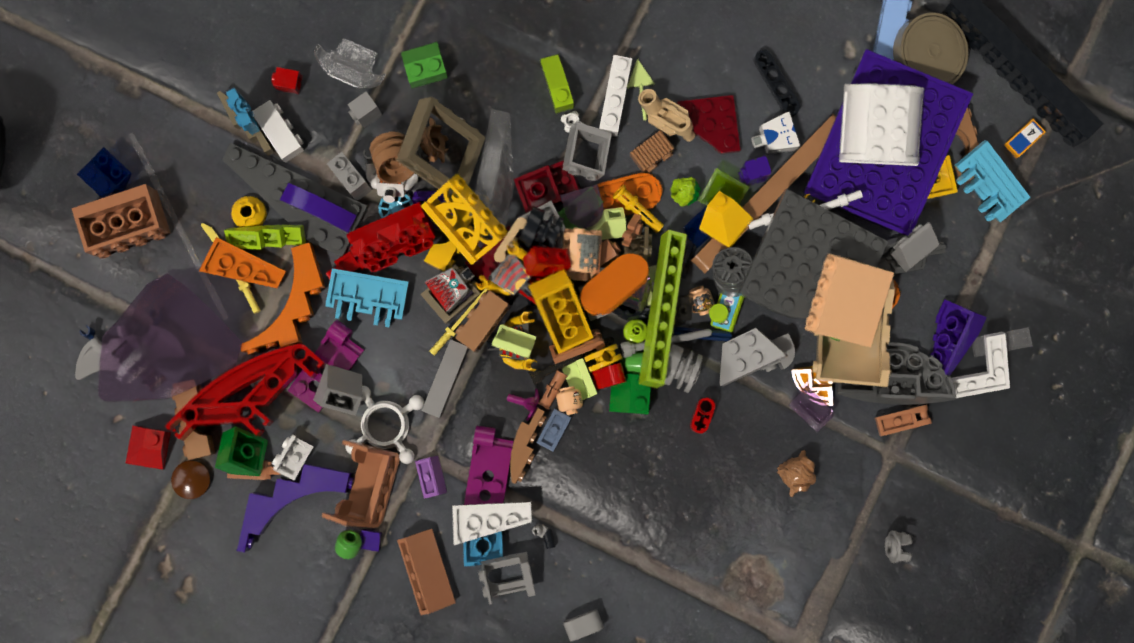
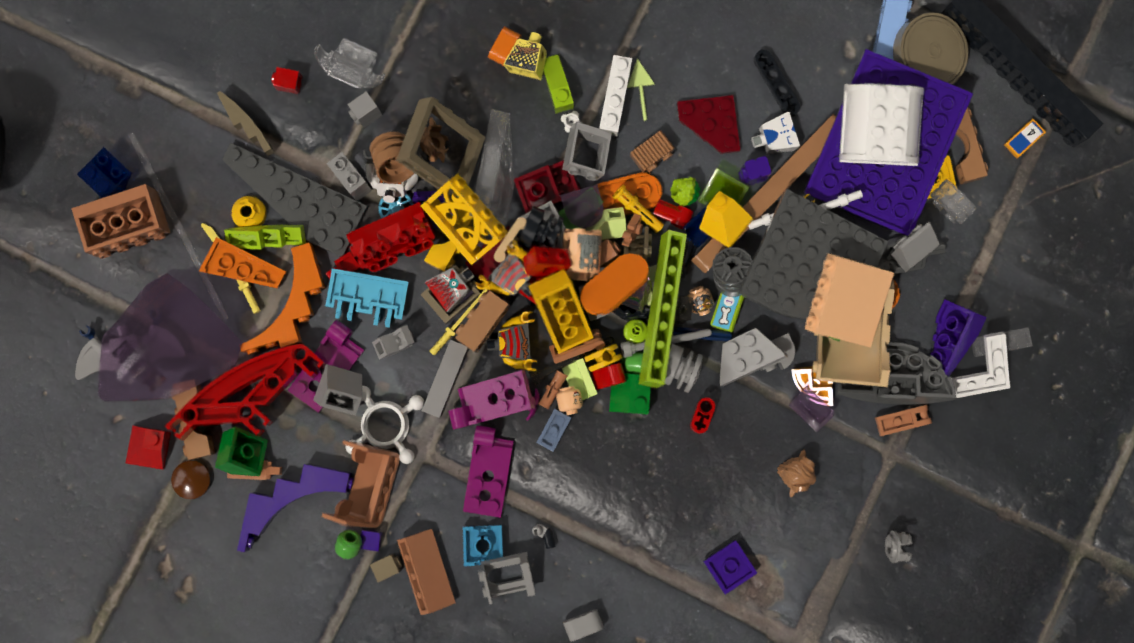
dark azure brick [226,88,260,135] -> none
white brick [253,100,305,163] -> none
white bracket [272,434,314,481] -> none
dark purple slope [280,183,357,233] -> none
bright green slope [401,42,448,88] -> none
medium lavender slope [415,456,447,499] -> none
white wing [453,502,532,545] -> none
yellowish green panel [492,324,536,359] -> none
medium nougat slope [510,408,546,484] -> none
tan piece [638,89,695,142] -> none
lime tile [709,304,729,324] -> none
medium azure hinge [954,140,1031,223] -> none
none -> dark tan brick [370,553,402,582]
none -> light grey brick [372,325,414,360]
none -> magenta hinge [448,370,535,430]
none -> orange beam [488,26,522,67]
none -> torso [503,32,547,80]
none -> red piece [653,199,694,230]
none -> dark purple plate [703,540,757,595]
none -> clear brick [931,179,977,224]

